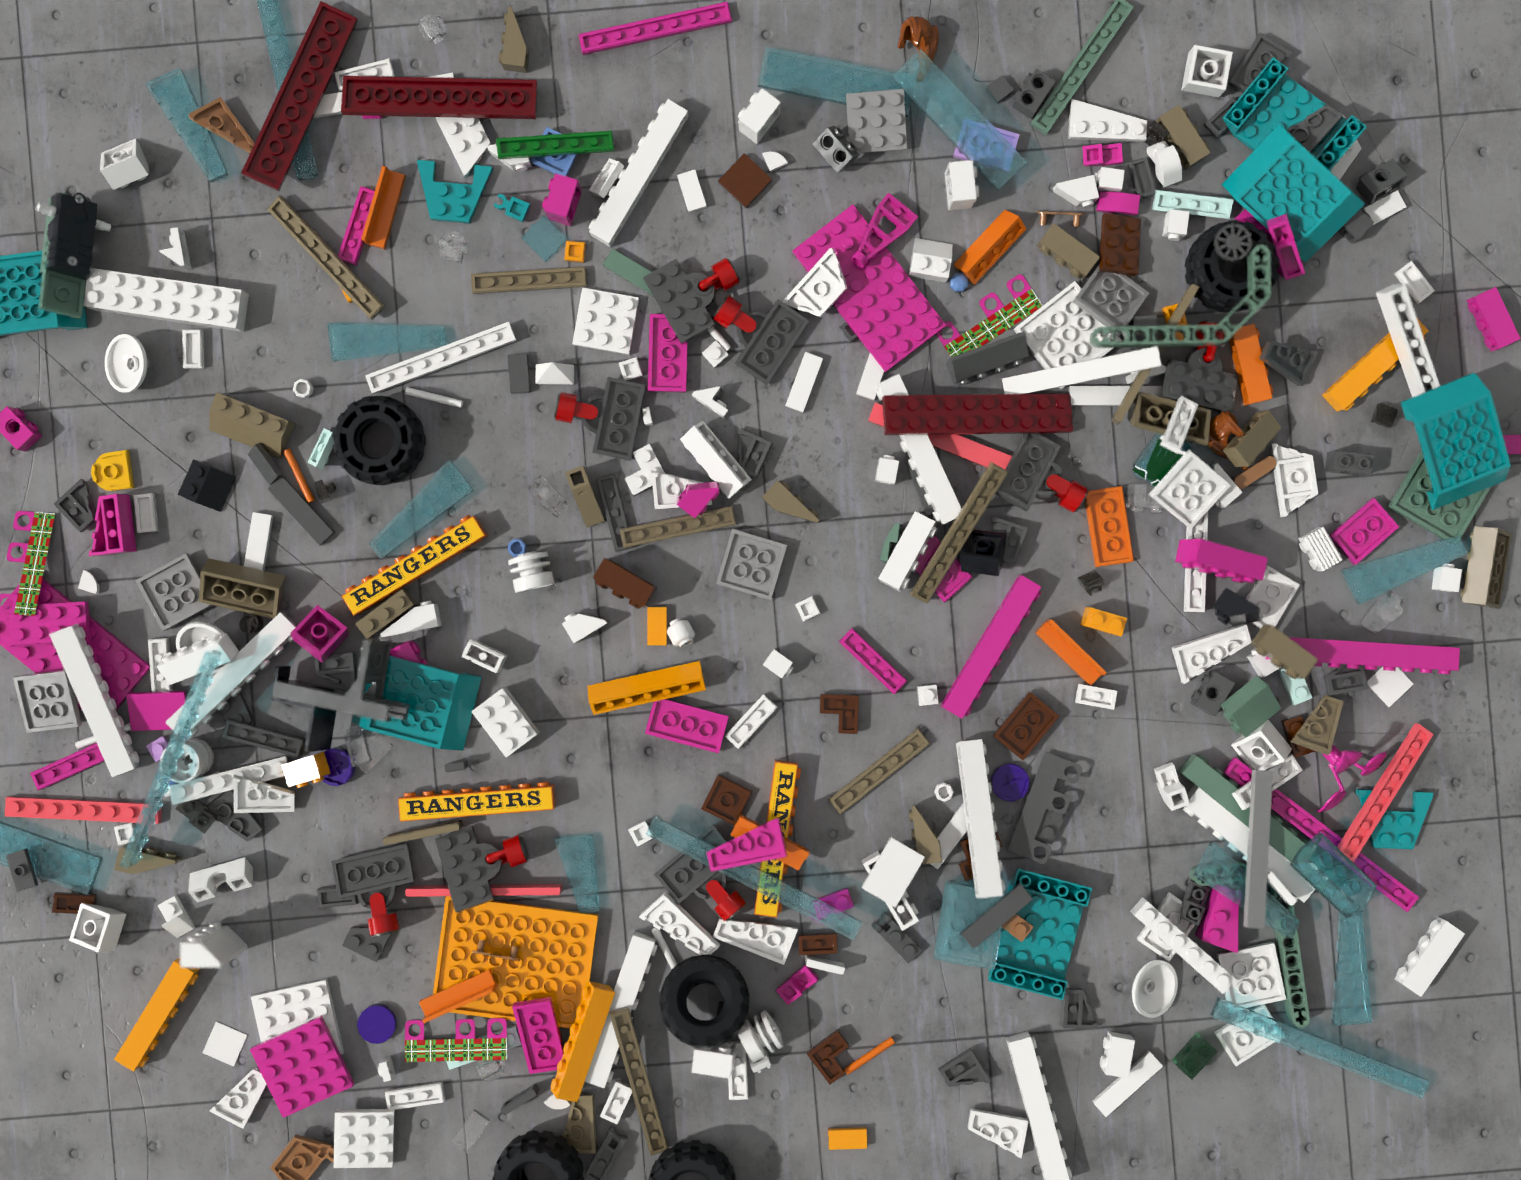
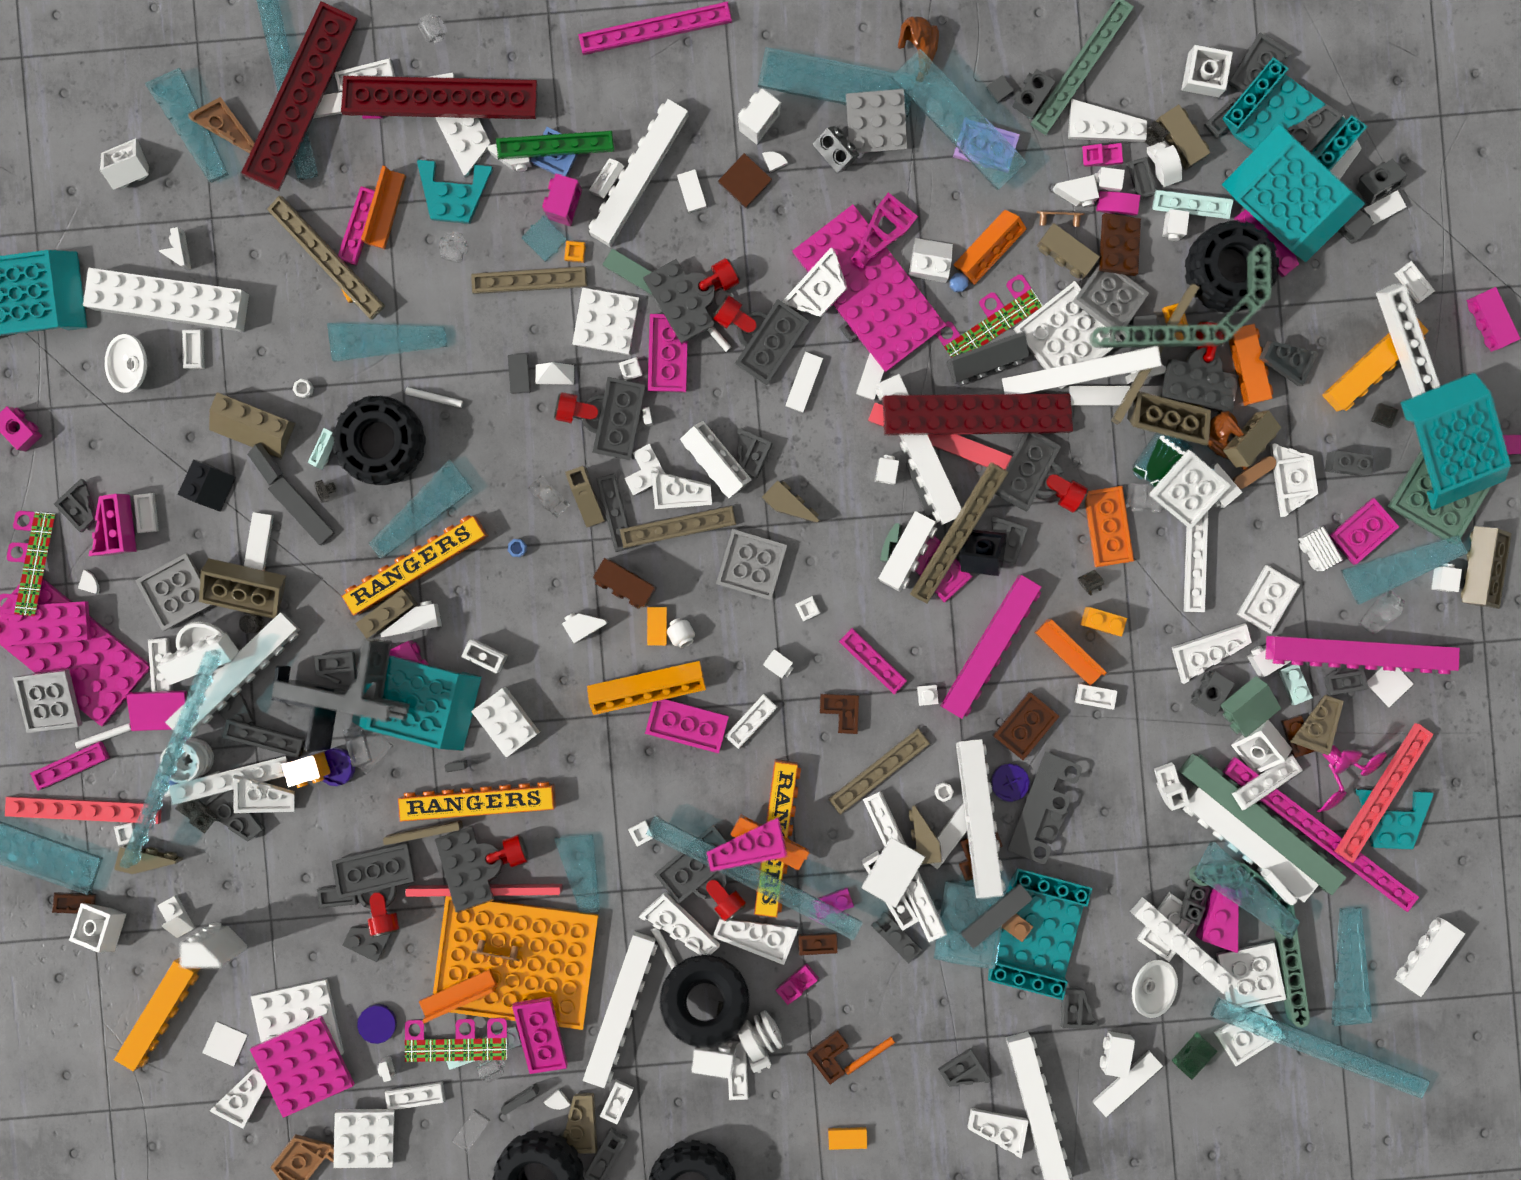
dark grey plate [6,848,38,892] -> none
piece [36,191,111,319] -> none
white brick [49,623,140,777] -> none
yellow tile [91,450,135,491] -> none
lavender plate [146,736,171,762] -> none
white arch [188,857,253,902] -> none
orange bar [283,449,315,503] -> none
dark pink brick [291,604,349,663] -> none
white plate [365,322,517,394] -> none
teal plate [494,194,531,223] -> none
dark tan slope [499,6,529,73] -> none
white wheel [508,551,555,593] -> none
light orange brick [551,981,615,1102] -> none
dark tan tile [609,1006,669,1156] -> none
dark pink slope [677,482,720,518] -> none
white slope [692,386,728,418] -> none
reddish brown tile [701,774,752,826] -> none
white plate [702,341,729,368] -> none
white tile [806,955,845,975] -> none
white brick [945,160,979,211] -> none
white tile [1160,396,1199,454] -> none
dark pink brick [1175,539,1268,583] -> none
black slope [1213,588,1263,626] -> none
dark grey wheel [1214,223,1252,261] -> none
light grey tile [1243,770,1273,929] -> none
dark tan brick [1251,625,1318,679] -> none
dark pink slope [1267,214,1305,280] -> none
clear light blue slope [1290,832,1377,918] -> none
none -> white tile [863,791,948,942]

